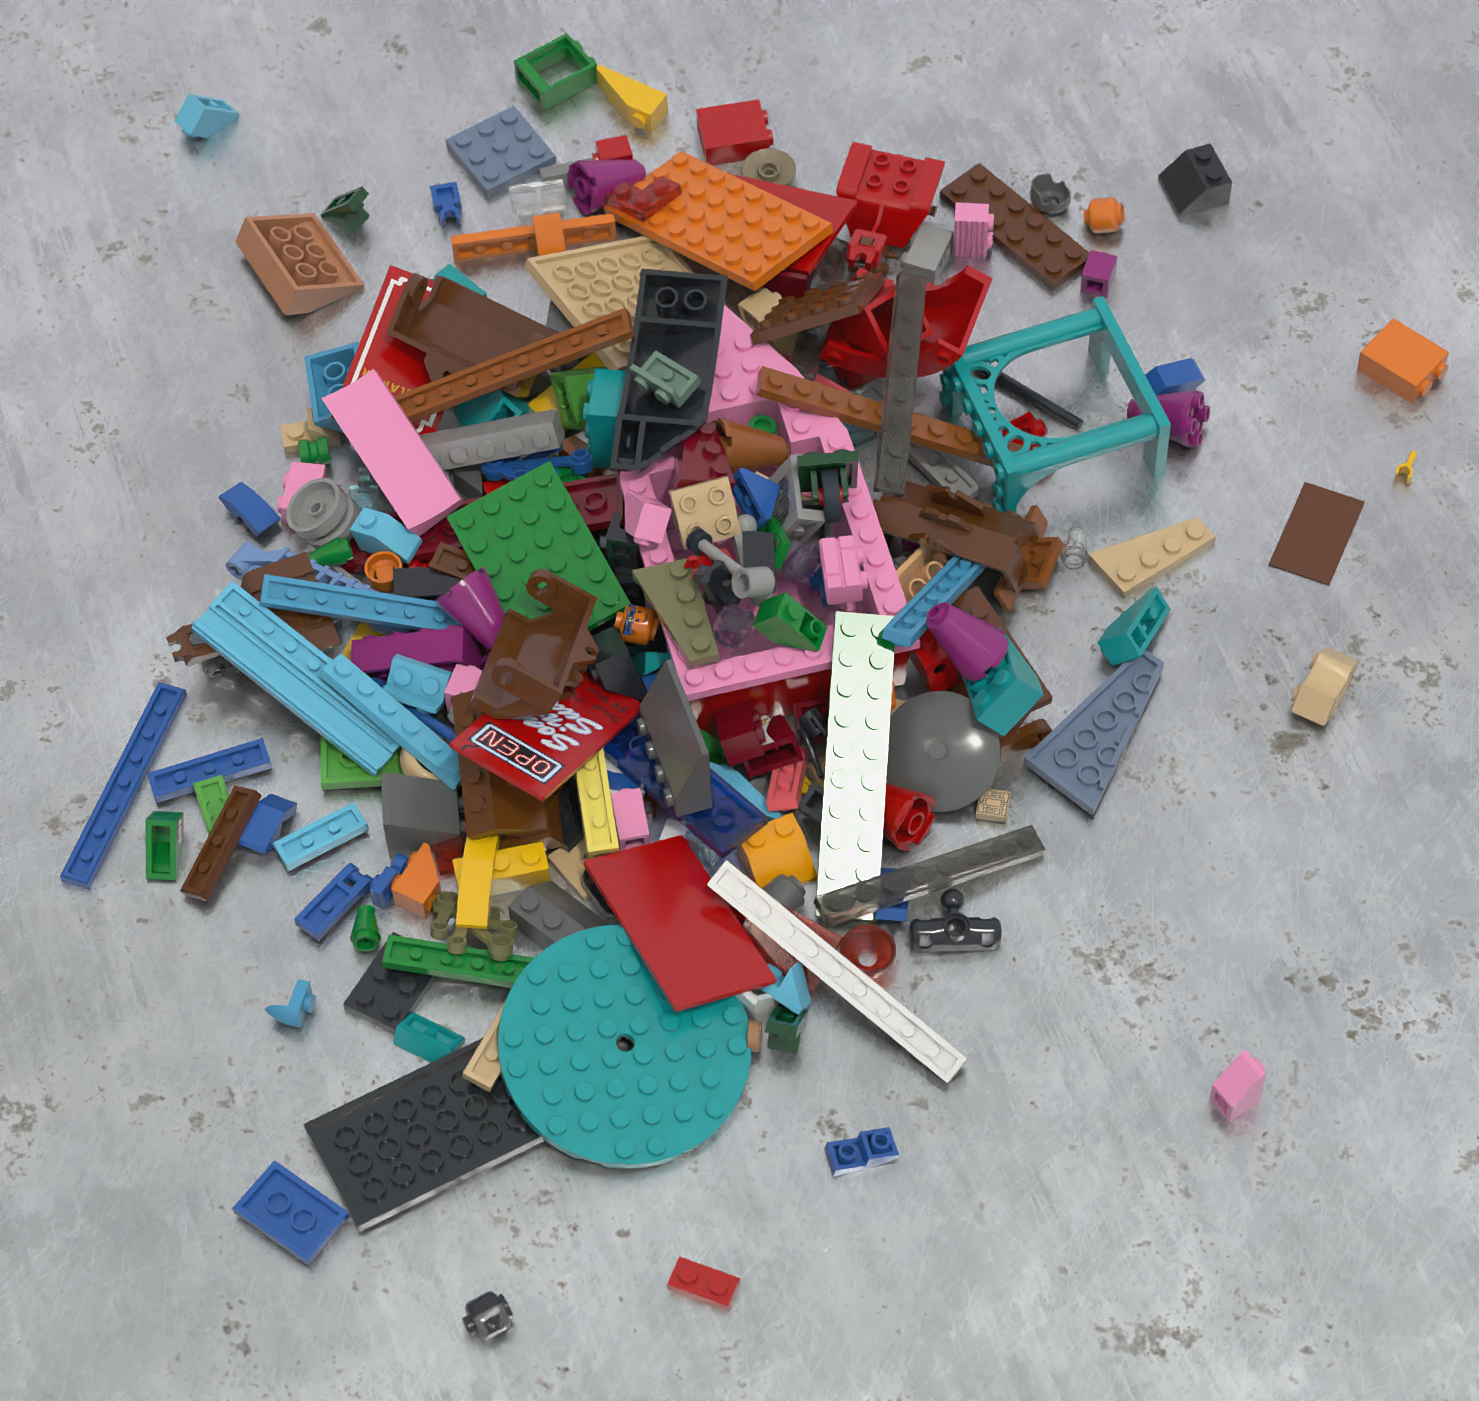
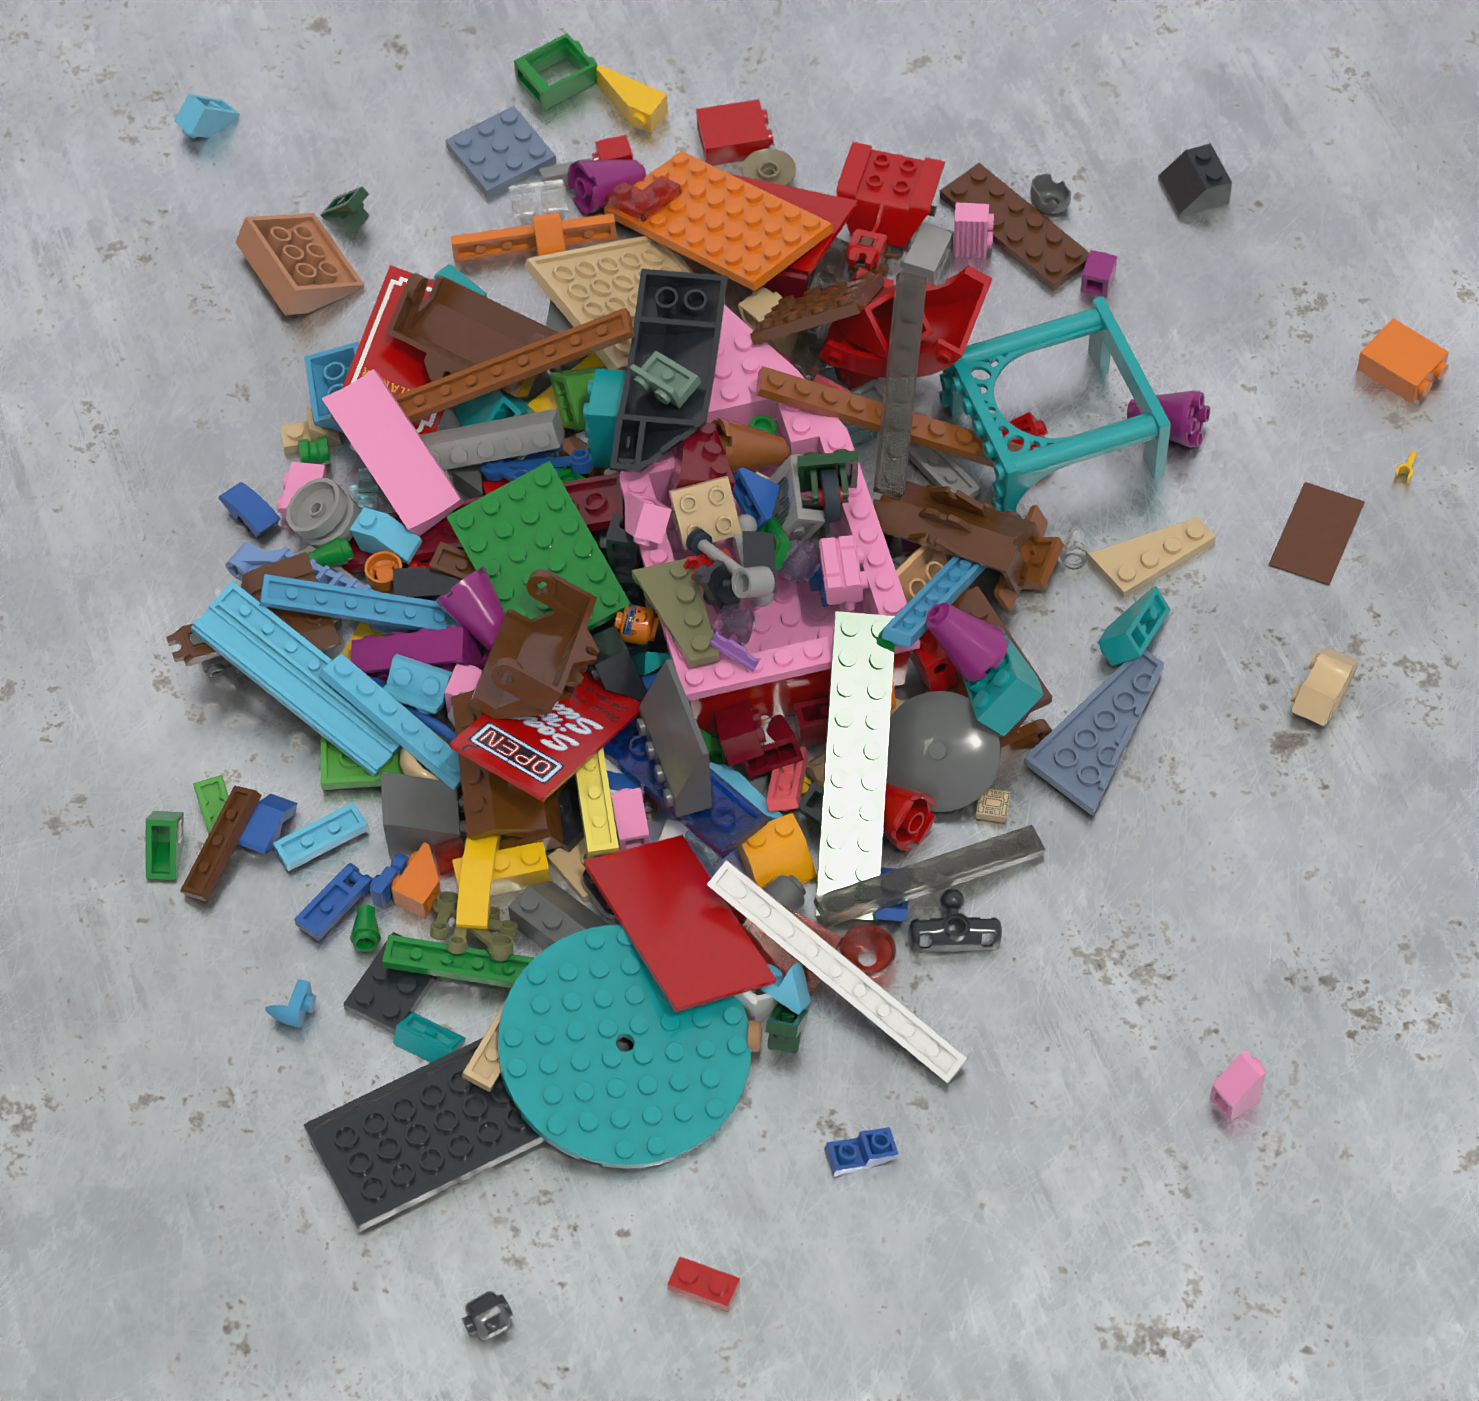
blue tile [60,682,187,890] -> none
blue plate [147,738,272,804] -> none
blue plate [233,1160,350,1265] -> none
blue plate [430,181,462,227] -> none
green slope [753,592,828,652] -> none
black plant [797,707,828,779] -> none
black bar [978,365,1084,430] -> none
orange head [1083,197,1125,234] -> none
blue slope [1145,358,1206,395] -> none
none -> medium lavender piece [710,631,761,672]

